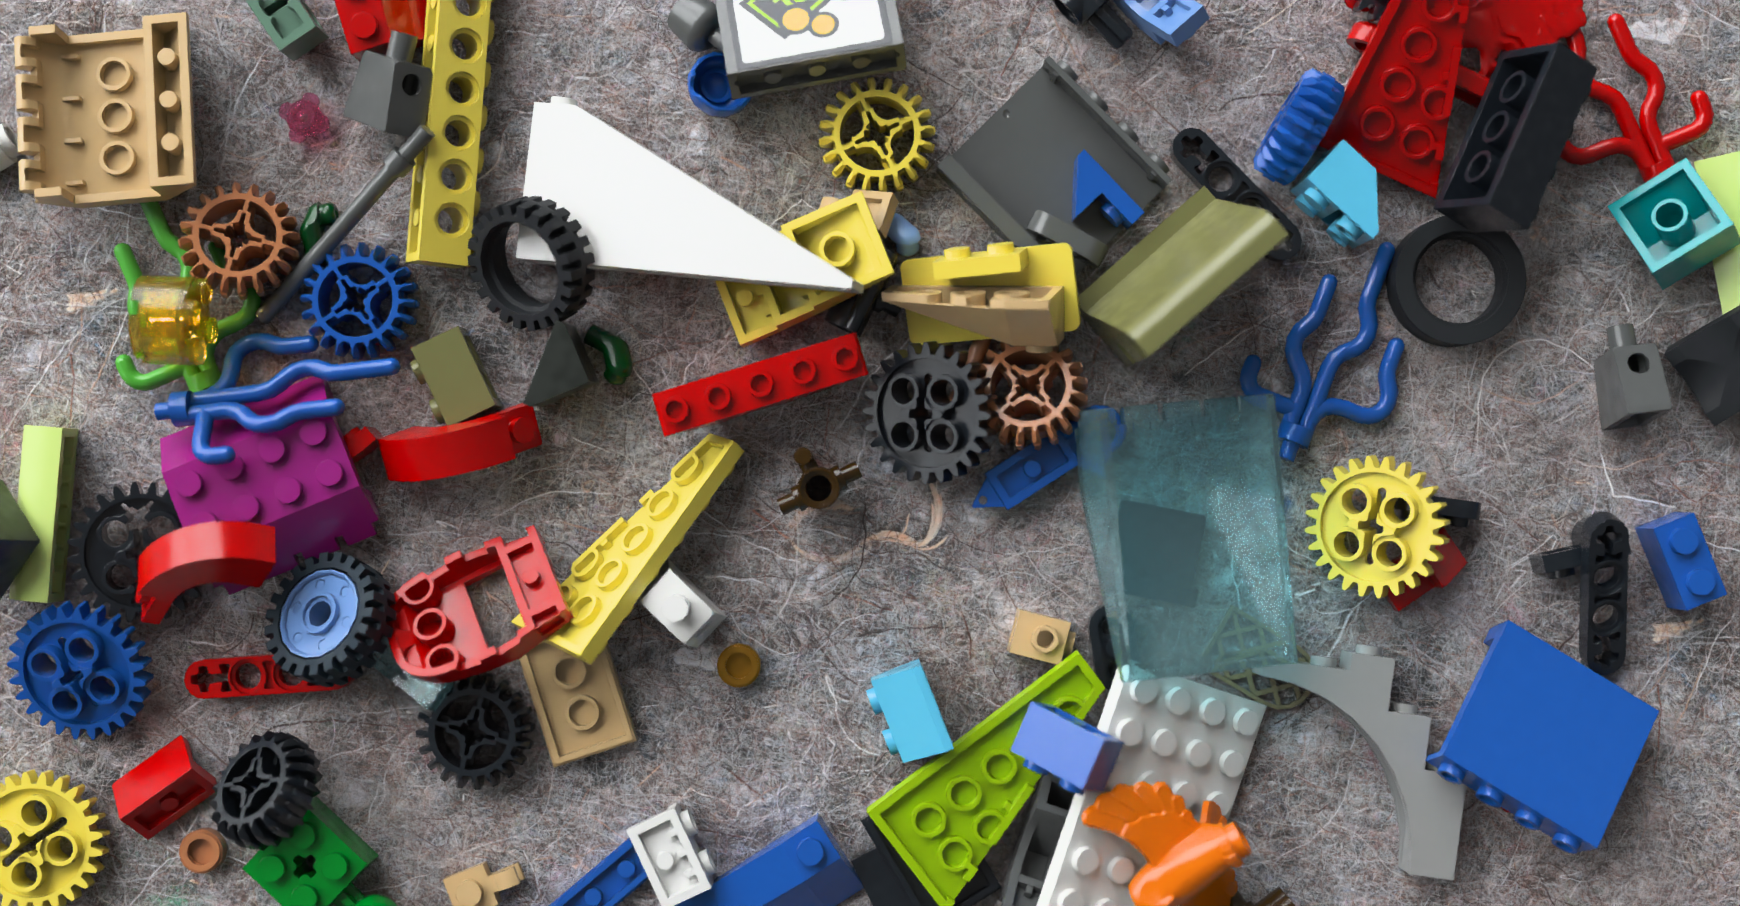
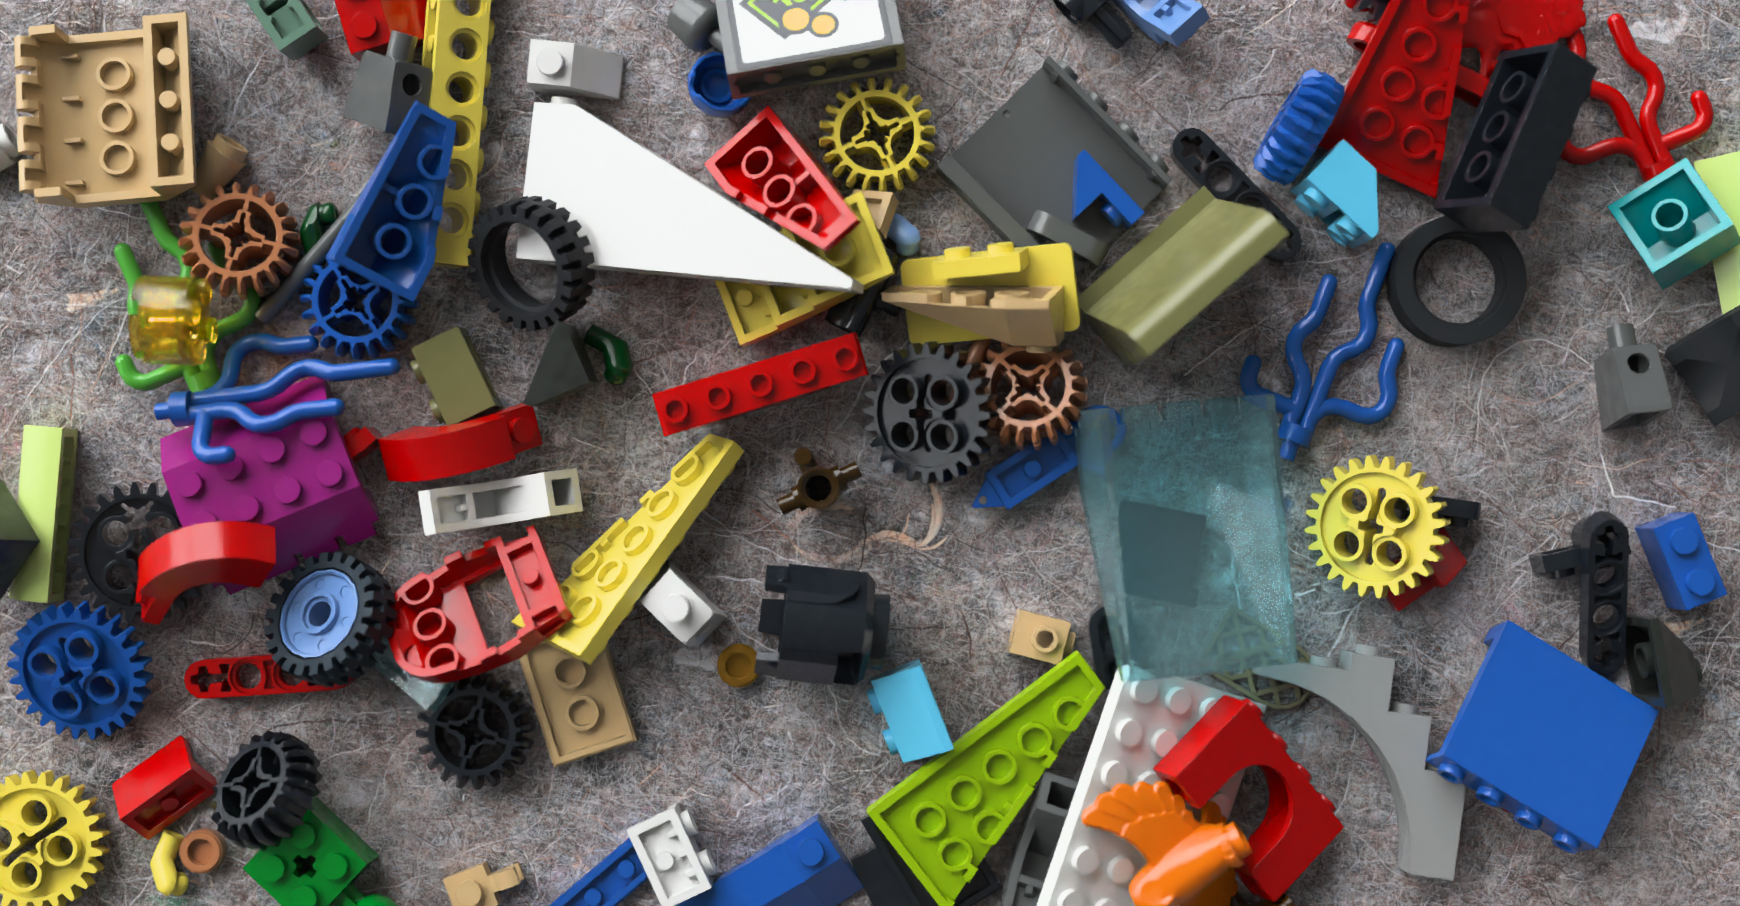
clear pink plate [279,93,330,143] -> none
brick [1010,701,1124,795] -> none
none -> light yellow arm [150,829,189,896]
none -> tan cone [191,133,248,200]
none -> blue wedge [326,101,457,302]
none -> white arch [418,468,583,536]
none -> white slope [527,39,624,100]
none -> red wedge [704,105,861,253]
none -> black piece [754,563,890,685]
none -> red arch [1153,695,1344,903]
none -> pearl dark grey slope [1625,614,1703,708]

